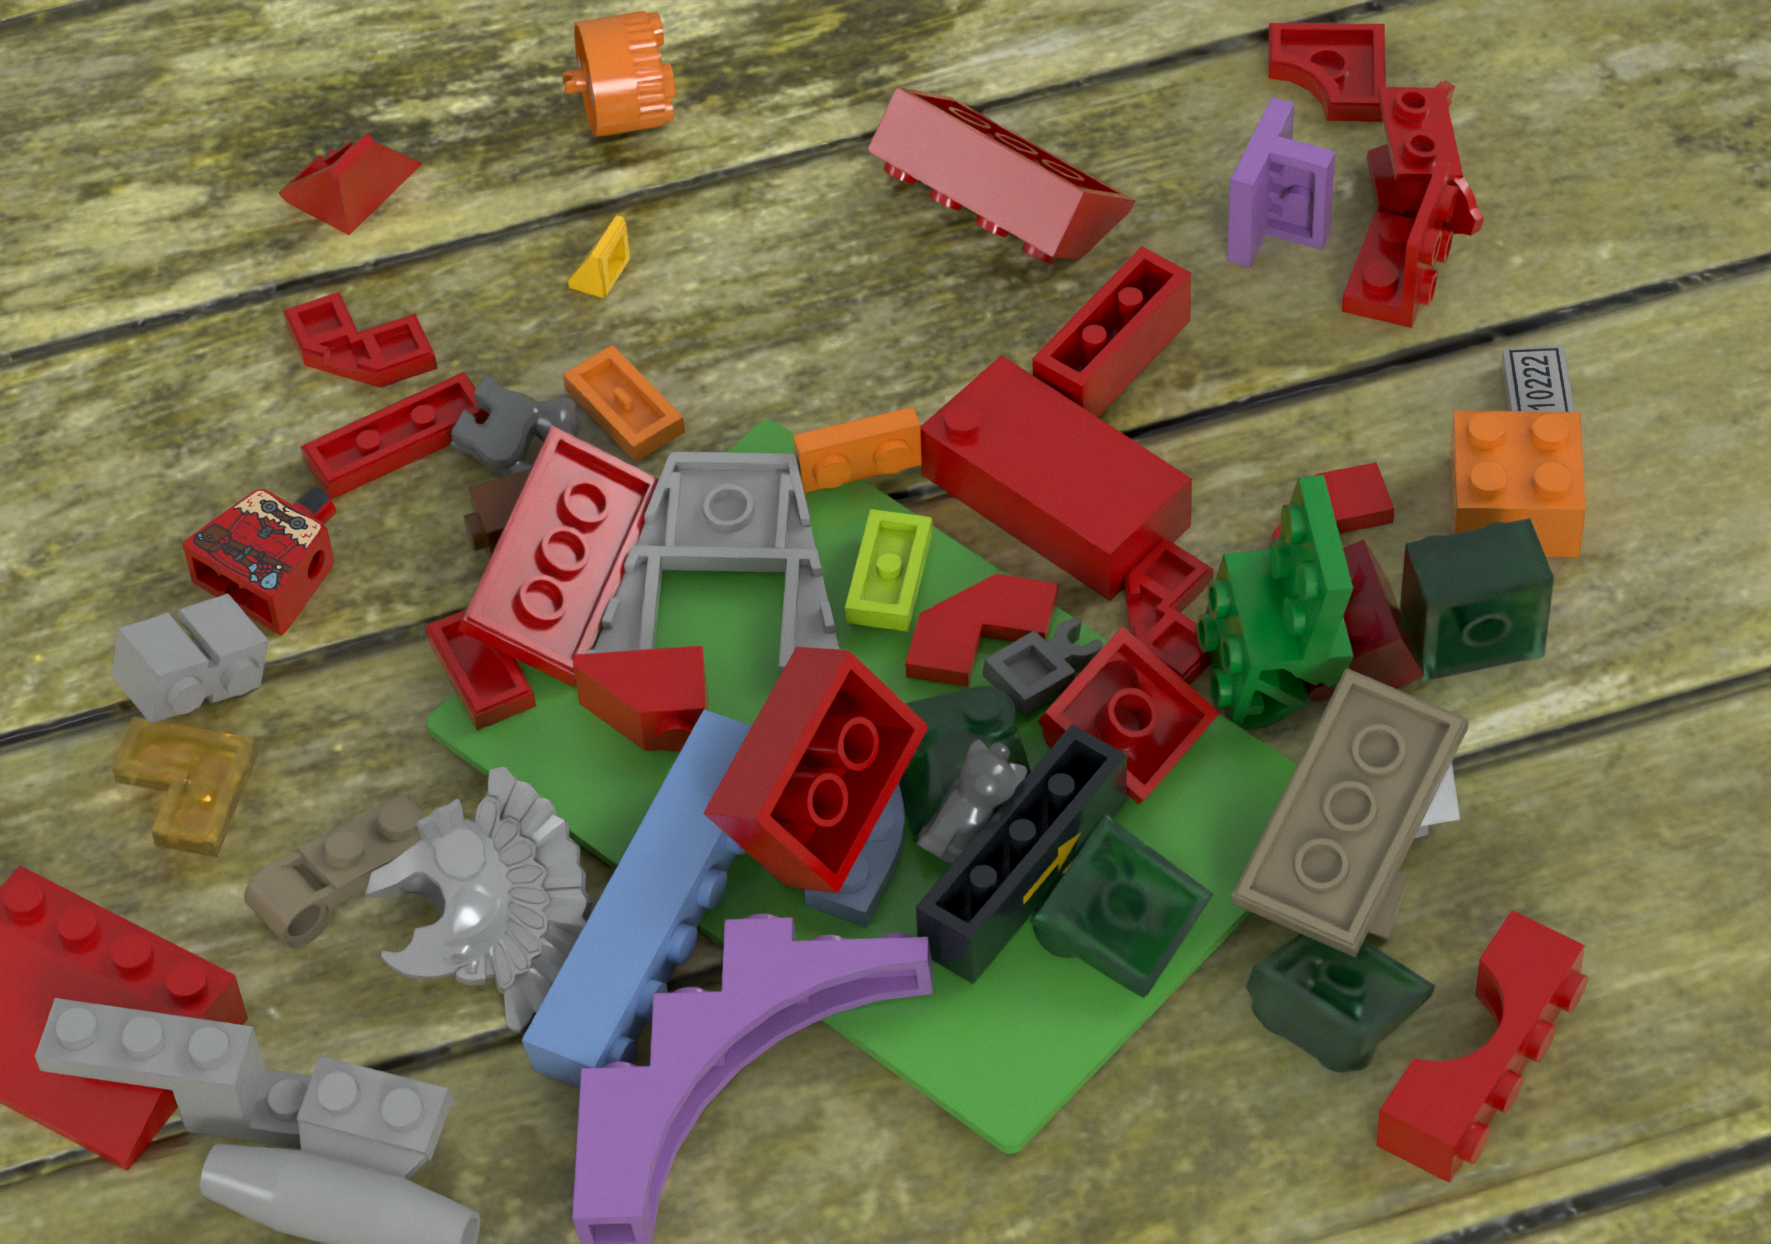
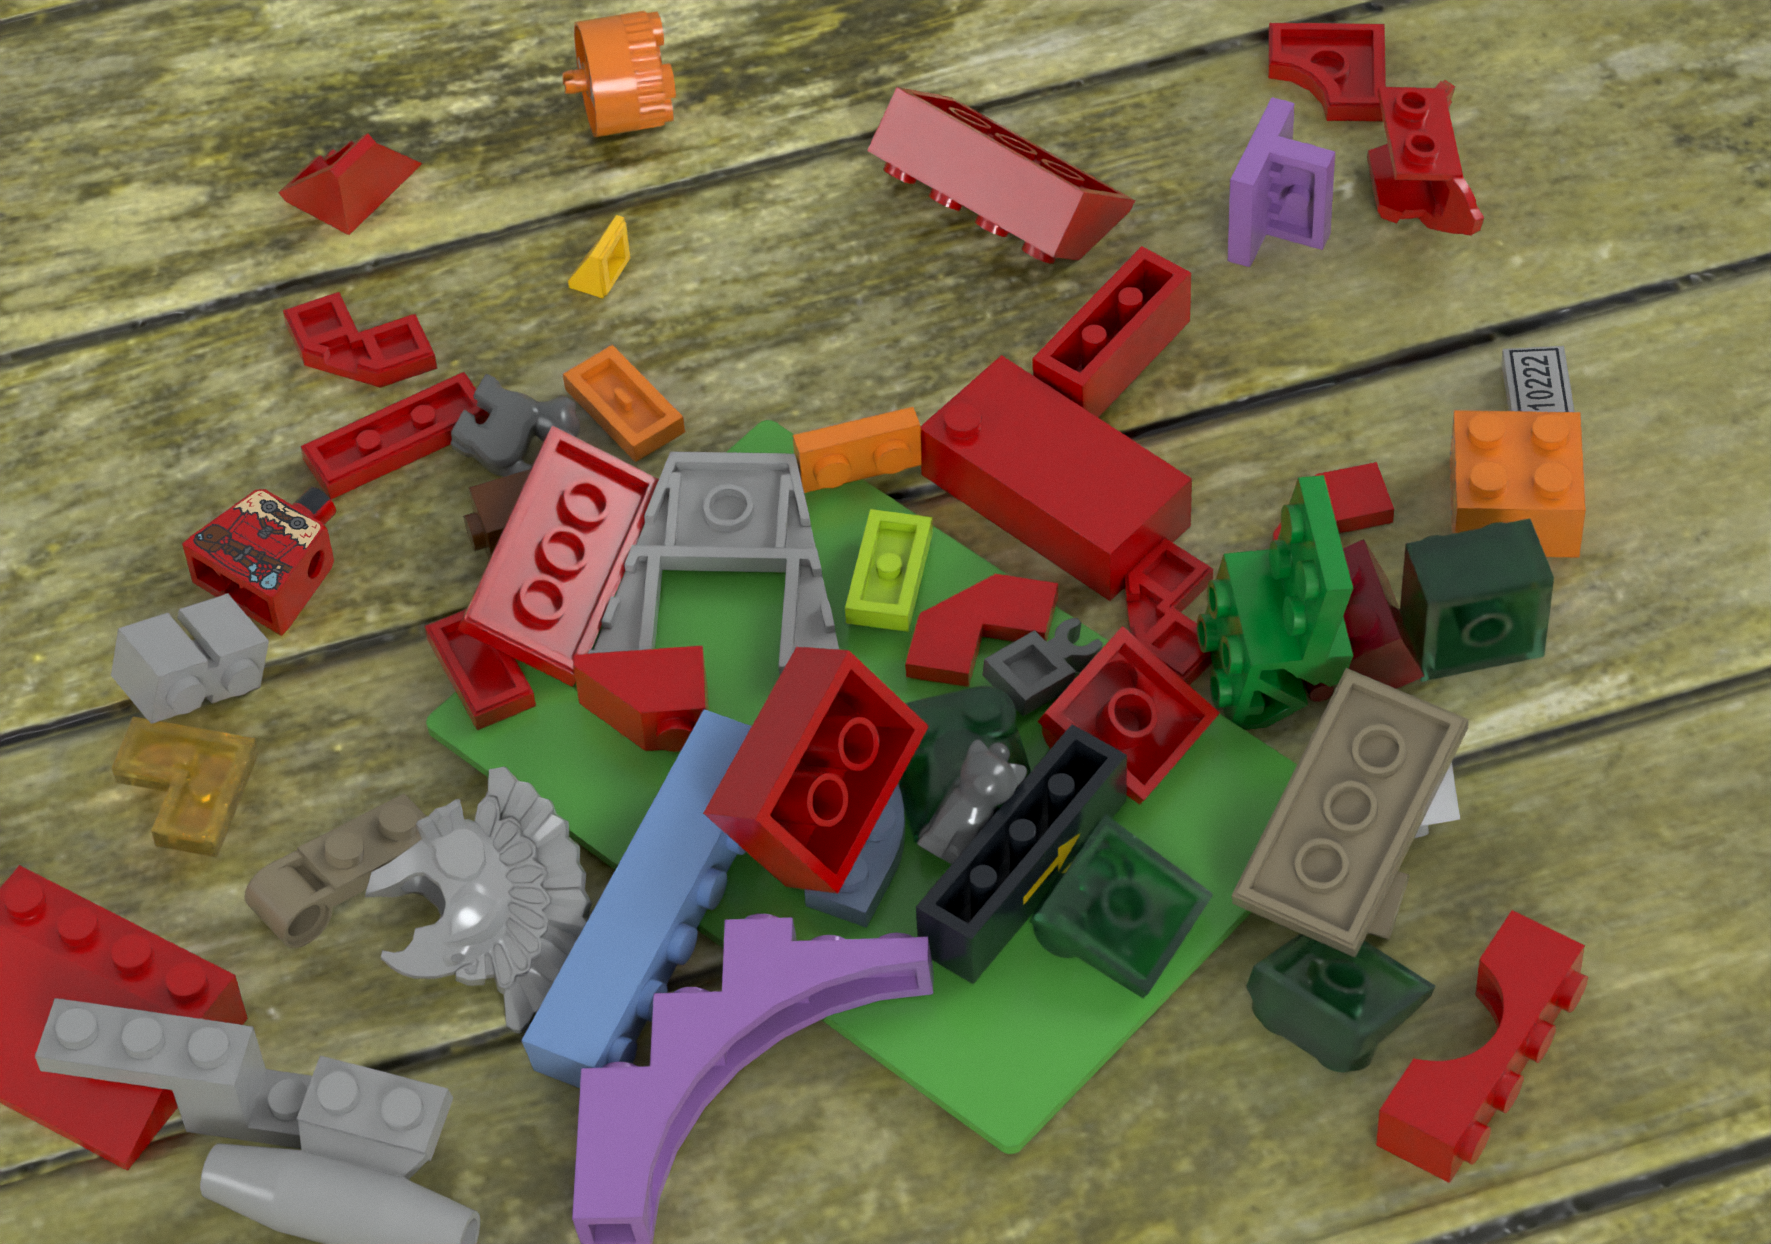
red bracket [1342,160,1458,328] -> none

